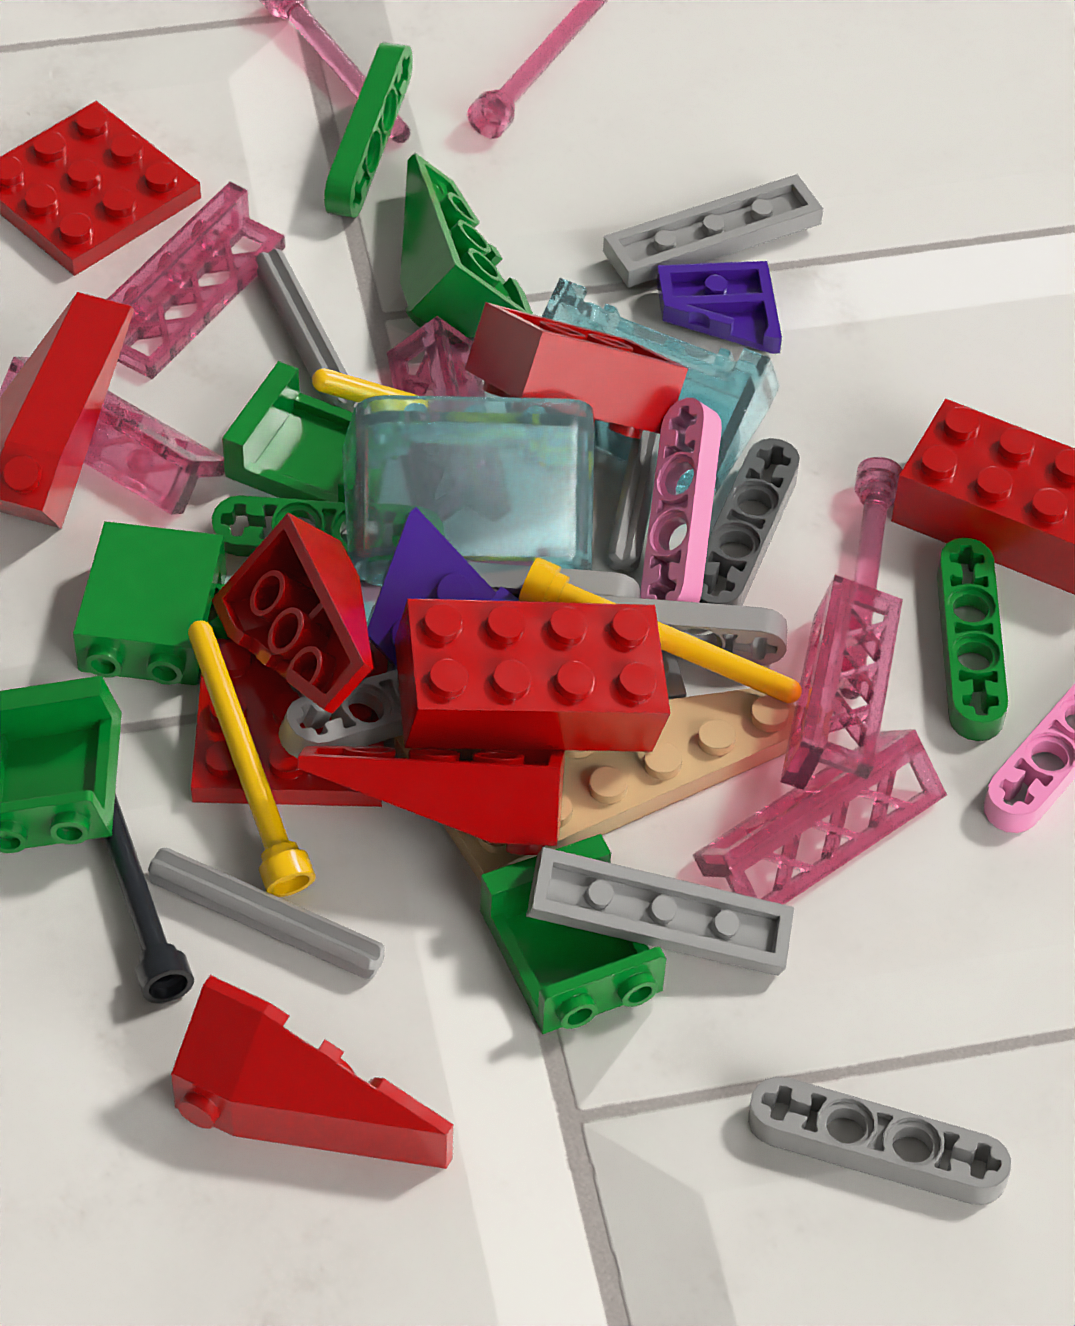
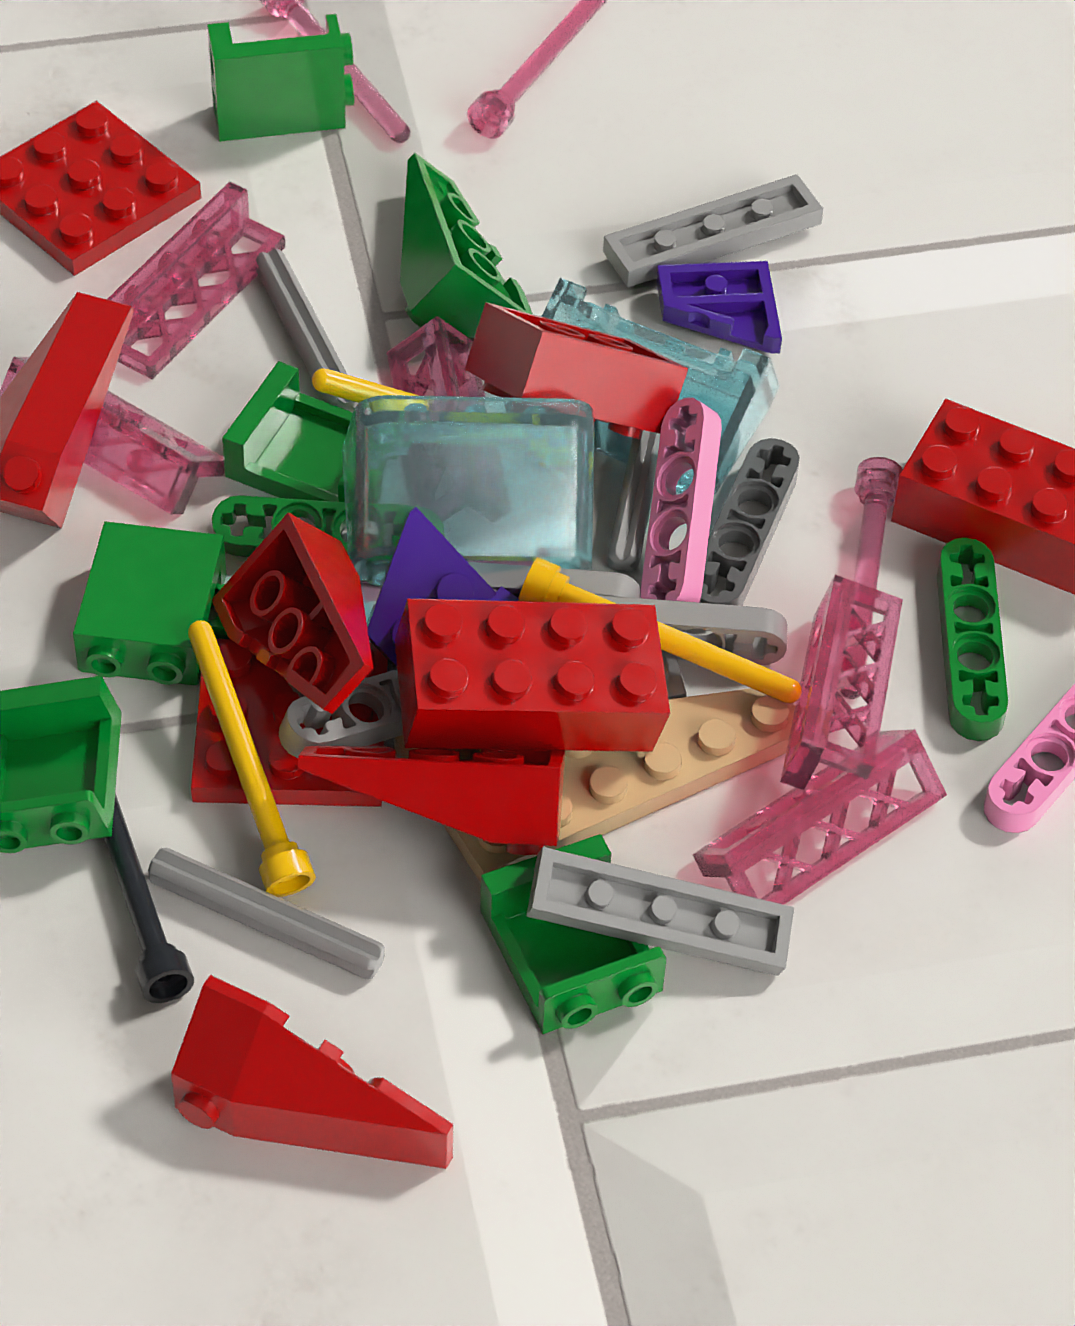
green beam [324,42,413,218] -> none
light grey beam [748,1076,1011,1205] -> none
none -> green panel [207,14,354,142]

